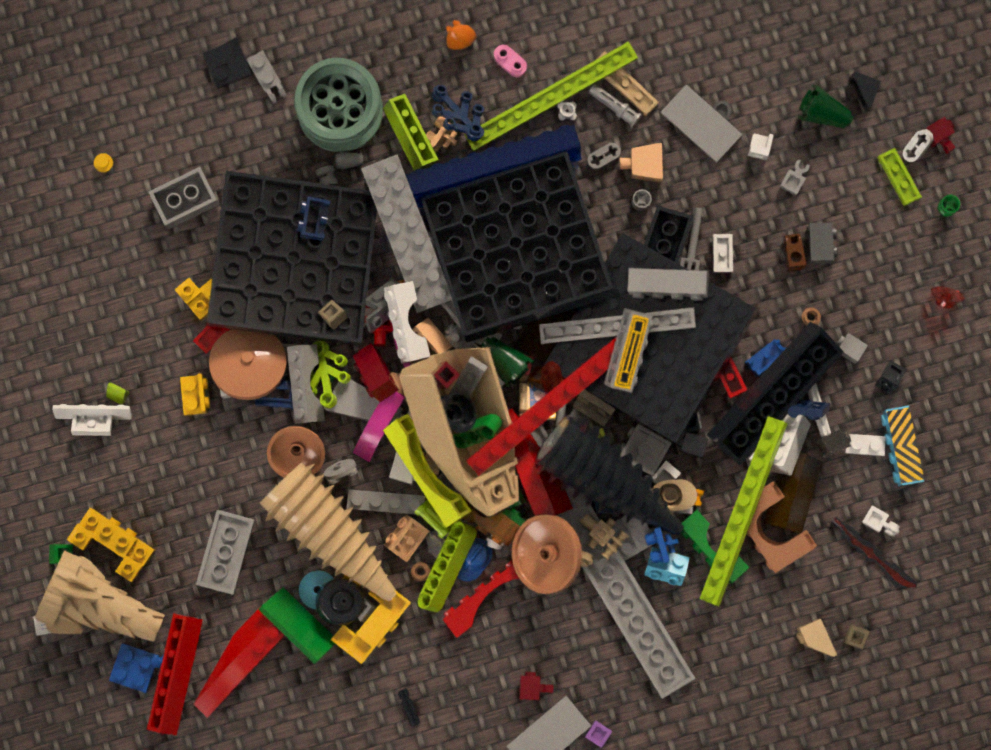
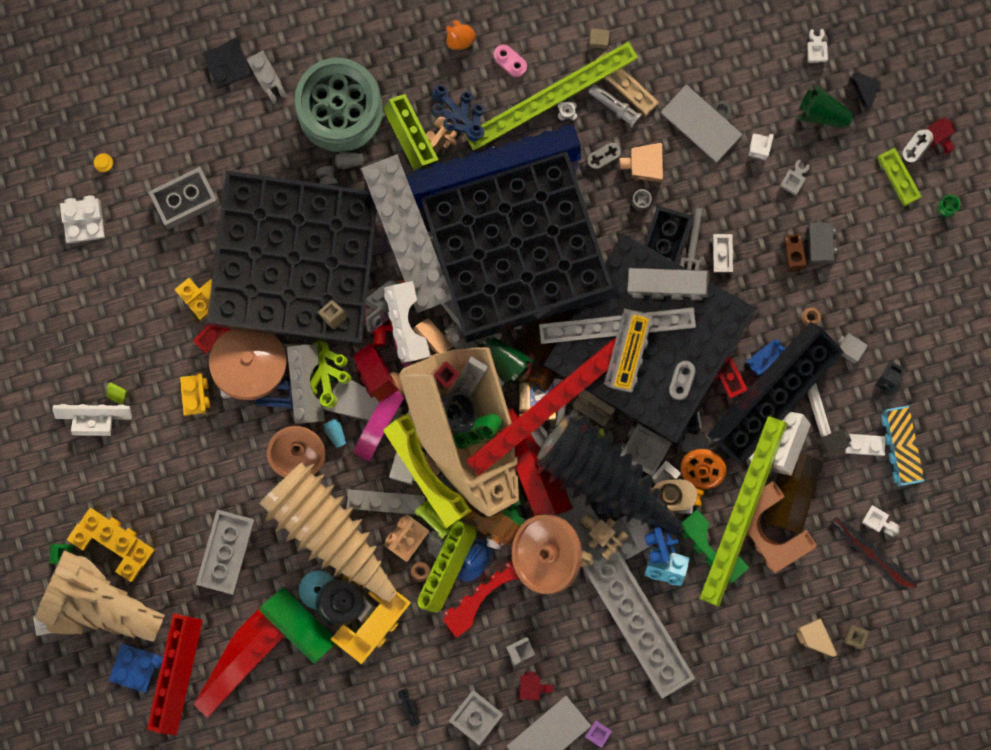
dark blue window [297,196,330,241] -> none
light grey piece [324,459,358,485] -> none
clear red beam [541,361,563,394] -> none
dark blue plate [788,399,830,420] -> none
clear red piece [931,286,965,309] -> none
none -> white plate [60,196,105,244]
none -> medium azure cone [323,418,346,448]
none -> light grey plate [449,690,504,745]
none -> light grey panel [506,637,535,665]
none -> dark tan slope [589,28,609,49]
none -> light grey plate [669,361,696,400]
none -> orange plate [680,449,726,489]
none -> white plate [807,29,828,63]

